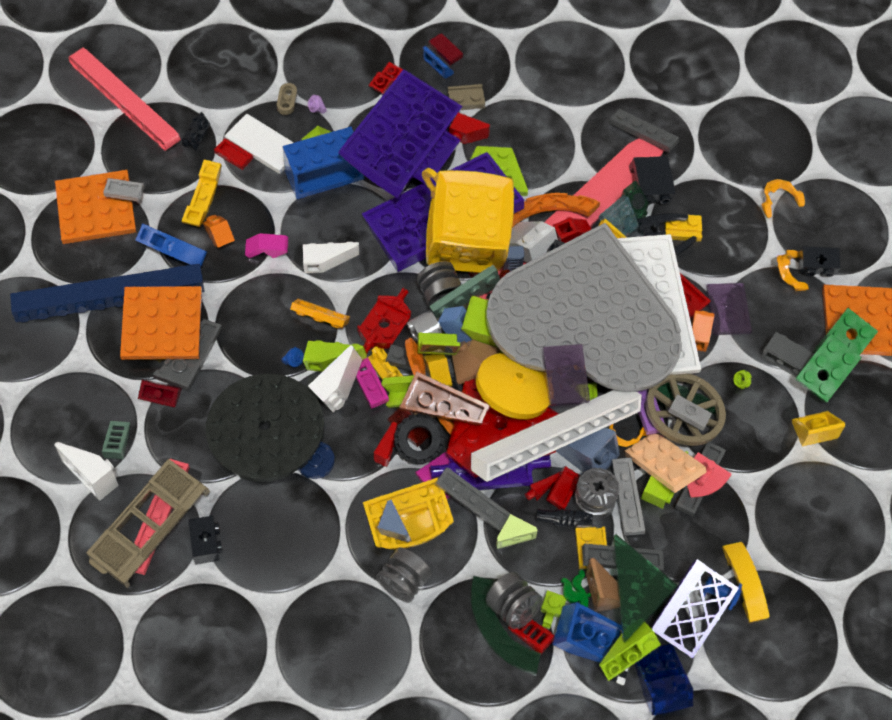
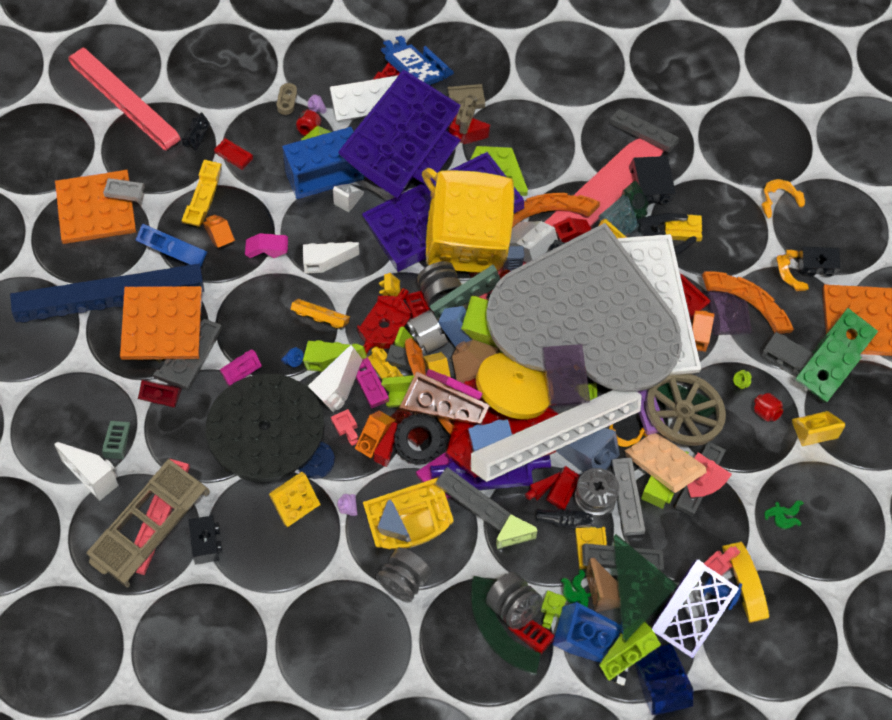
white tile [224,114,294,174] -> none
lime panel [417,332,460,355] -> none
dark red tile [428,33,463,65] -> none
light grey plate [668,394,712,431] -> none
none -> dark pink plate [220,349,262,386]
none -> yellow plate [269,472,320,527]
none -> red head [296,110,321,136]
none -> white plate [330,76,398,122]
none -> coral plate [331,409,358,446]
none -> white slope [333,184,364,212]
none -> lavender plate [337,494,357,516]
none -> orange slope [354,410,395,458]
none -> yellow tile [379,273,400,297]
none -> blue tile [381,36,444,85]
none -> lime slope [395,326,414,348]
none -> red slope [404,291,431,319]
none -> dark pink tile [426,369,483,399]
none -> dark tan plate [456,95,477,134]
none -> medium blue brick [469,419,512,452]
none -> orange tile [702,271,794,334]
none -> coral plate [703,546,741,579]
none -> red head [754,393,783,422]
none -> green piece [764,501,804,529]

